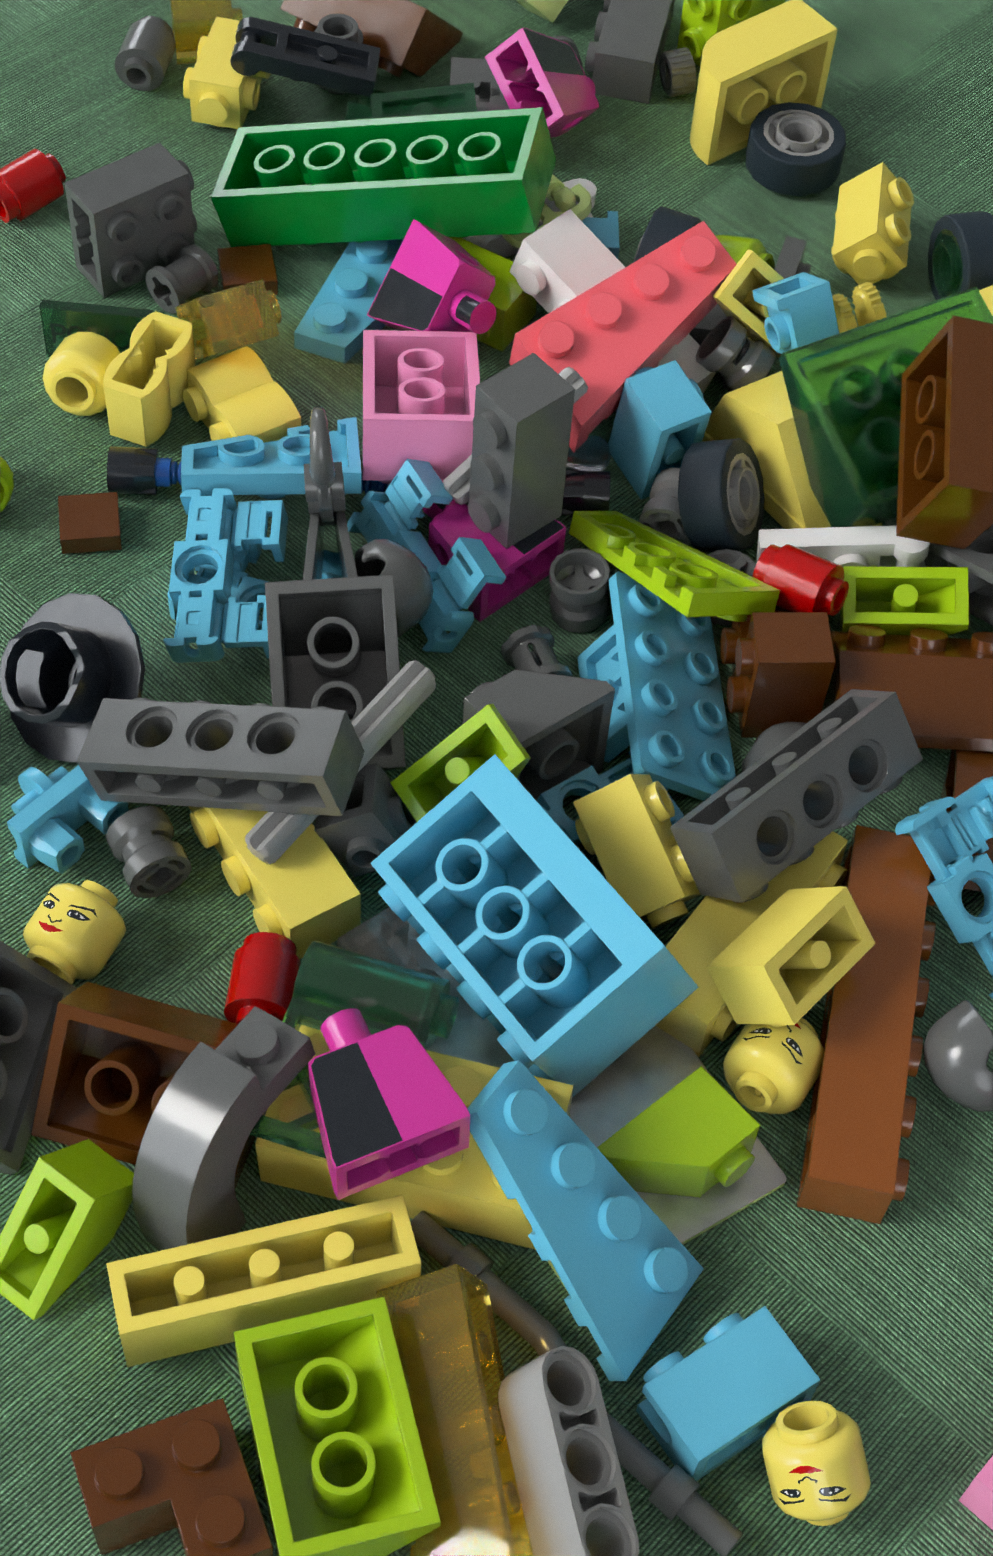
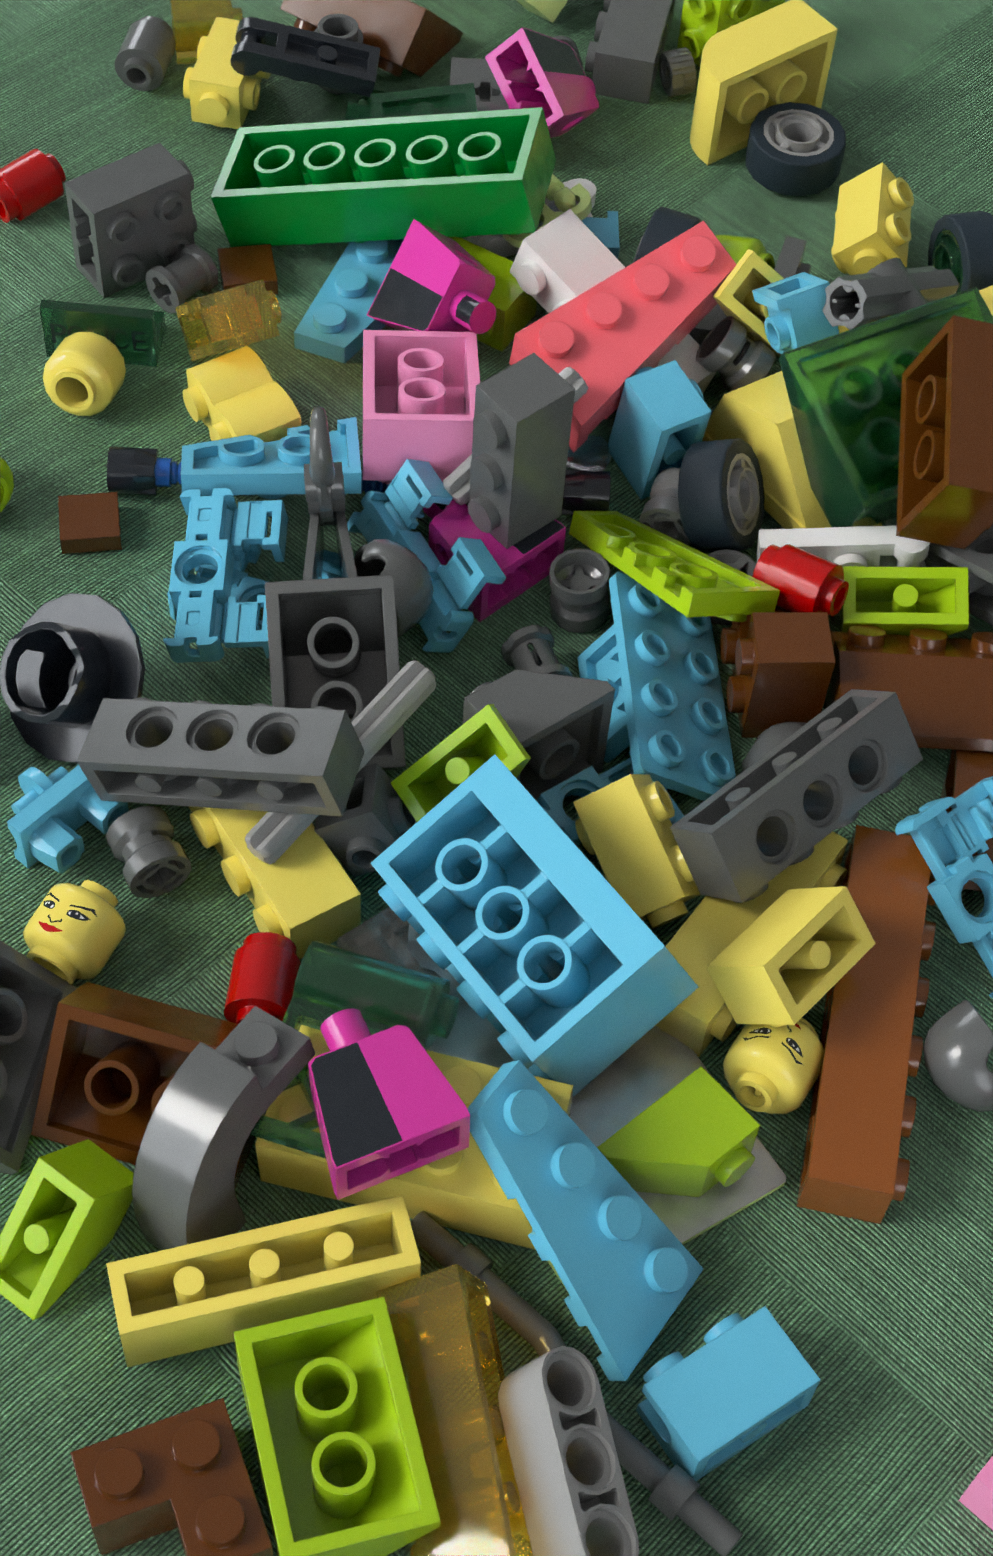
light yellow brick [103,311,196,447] -> none
light yellow head [762,1401,871,1526] -> none
none -> dark grey piece [822,258,959,337]

